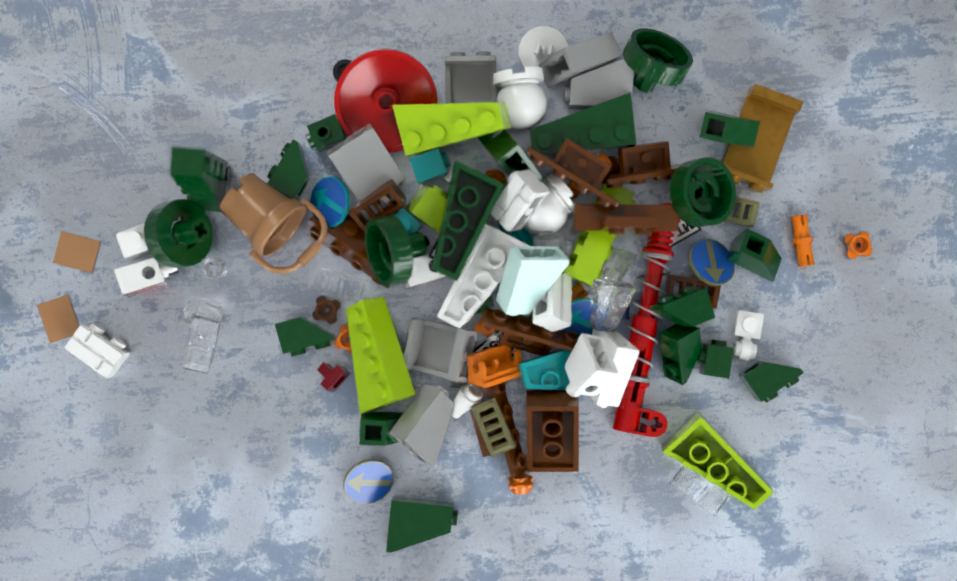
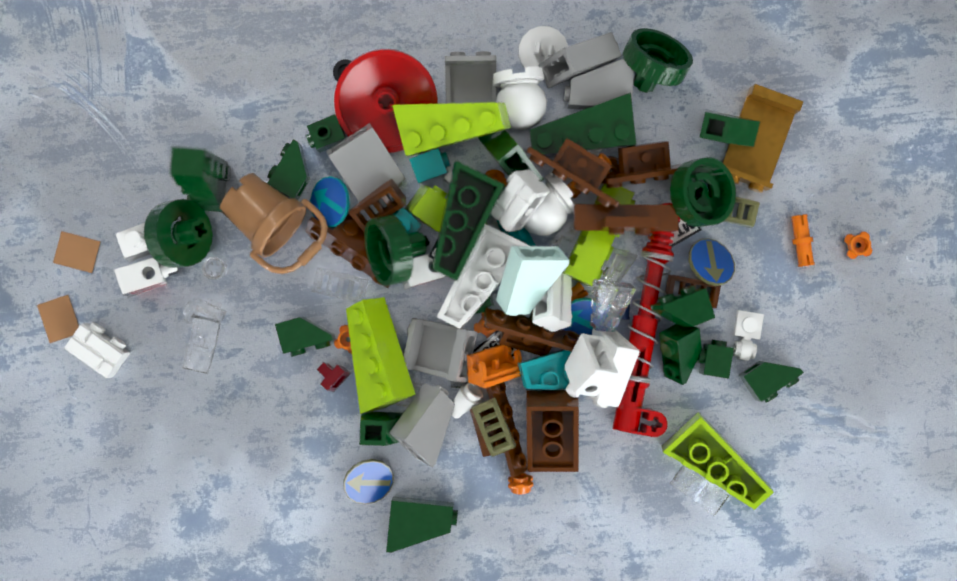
reddish brown plate [312,296,341,324] -> none
clear bracket [533,231,572,258] -> none
dark green slope [727,228,782,282] -> none

